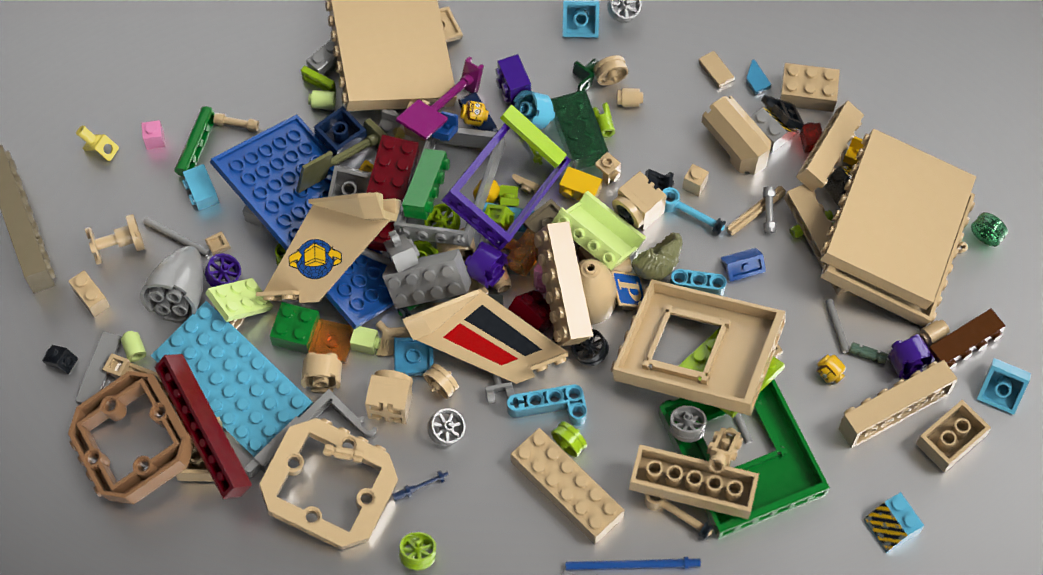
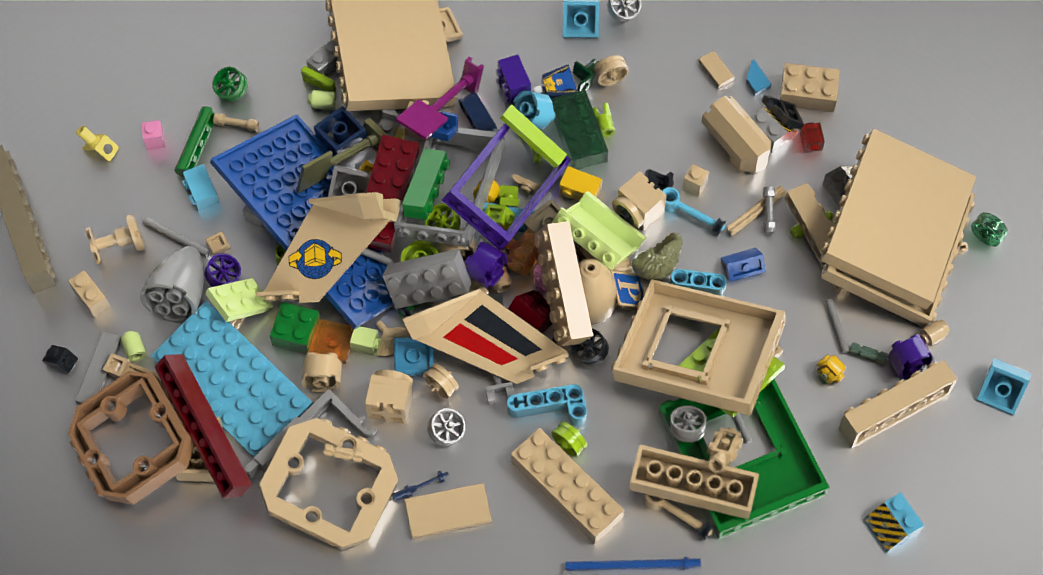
light grey brick [383,230,420,273] -> none
lime wheel [399,532,436,570] -> none
yellow head [460,101,489,126] -> none
tan bracket [595,152,621,185] -> none
tan brick [617,88,643,107] -> none
tan brick [796,101,864,192] -> none
yellow bracket [843,136,863,166] -> none
tan brick [916,399,991,473] -> none
reddish brown brick [929,308,1006,369] -> none
none -> green wheel [212,66,248,102]
none -> tan tile [405,483,492,539]
none -> torso [533,64,578,105]

